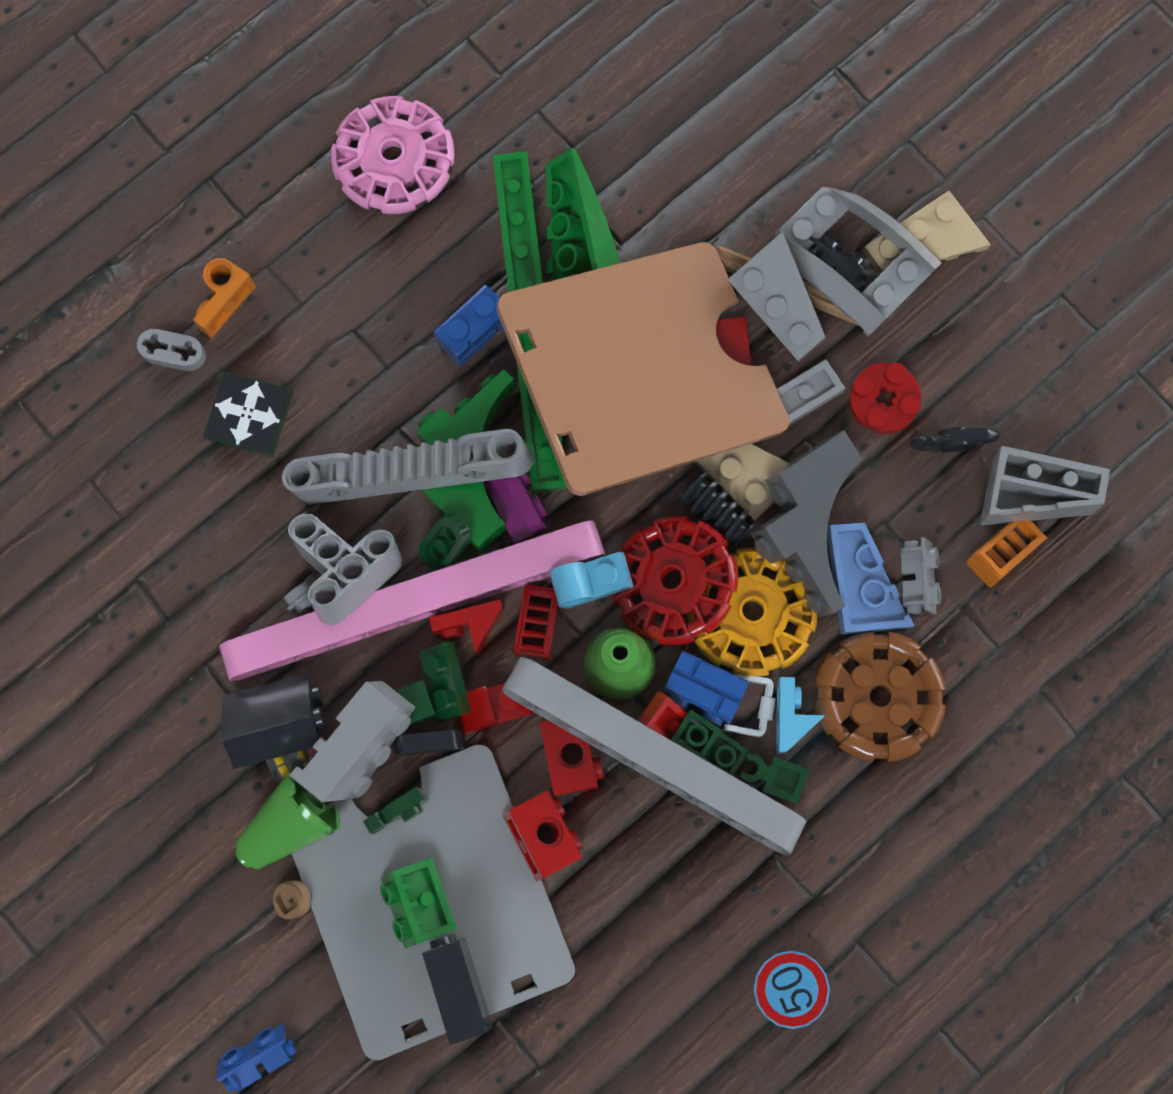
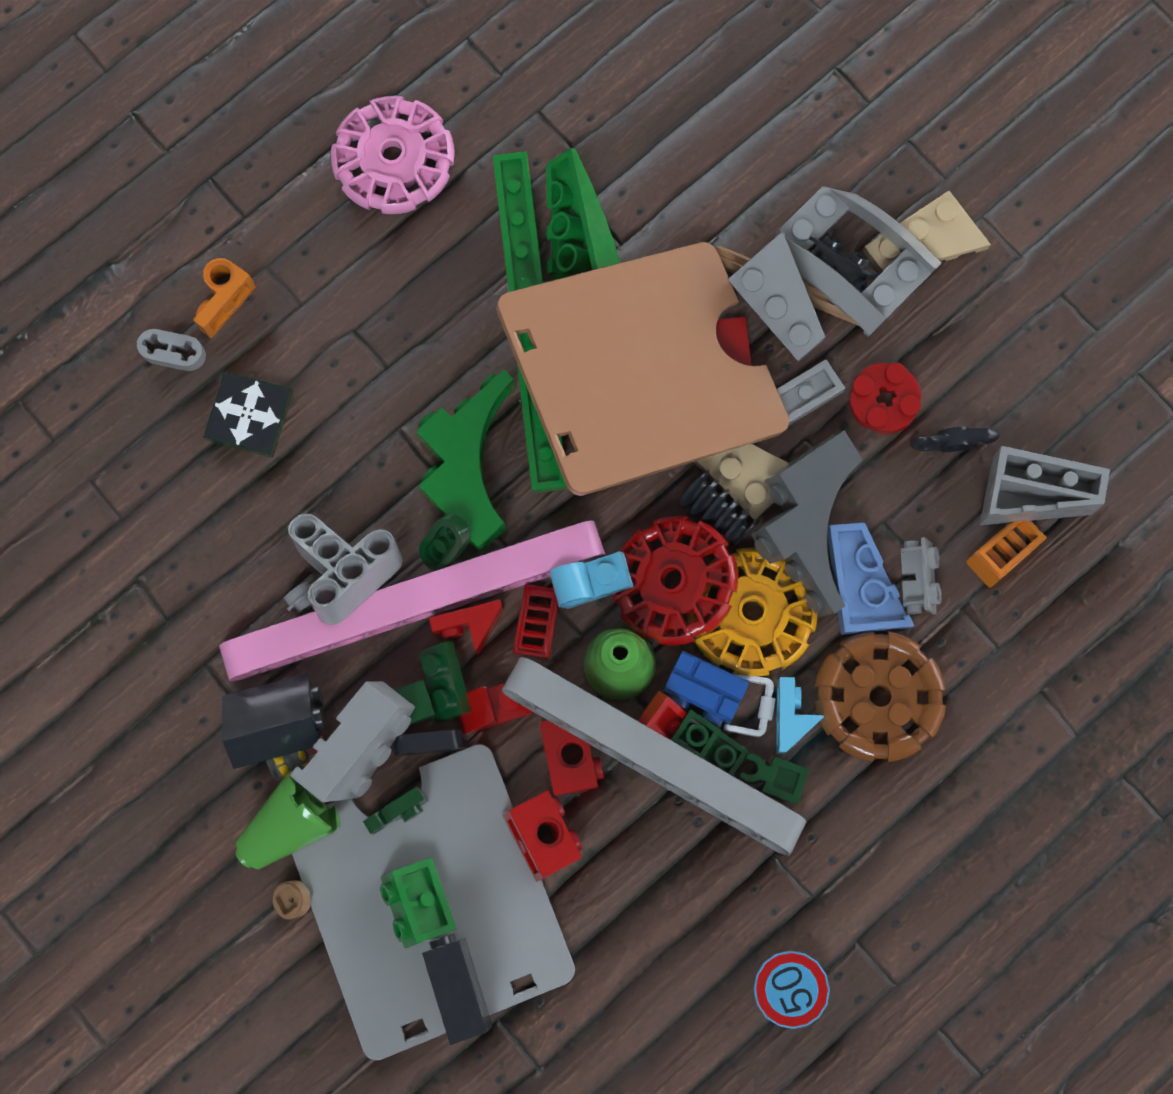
blue hinge [216,1023,297,1092] -> none
light grey gear [282,429,534,504] -> none
blue brick [434,285,503,367] -> none
magenta bracket [484,473,547,544] -> none

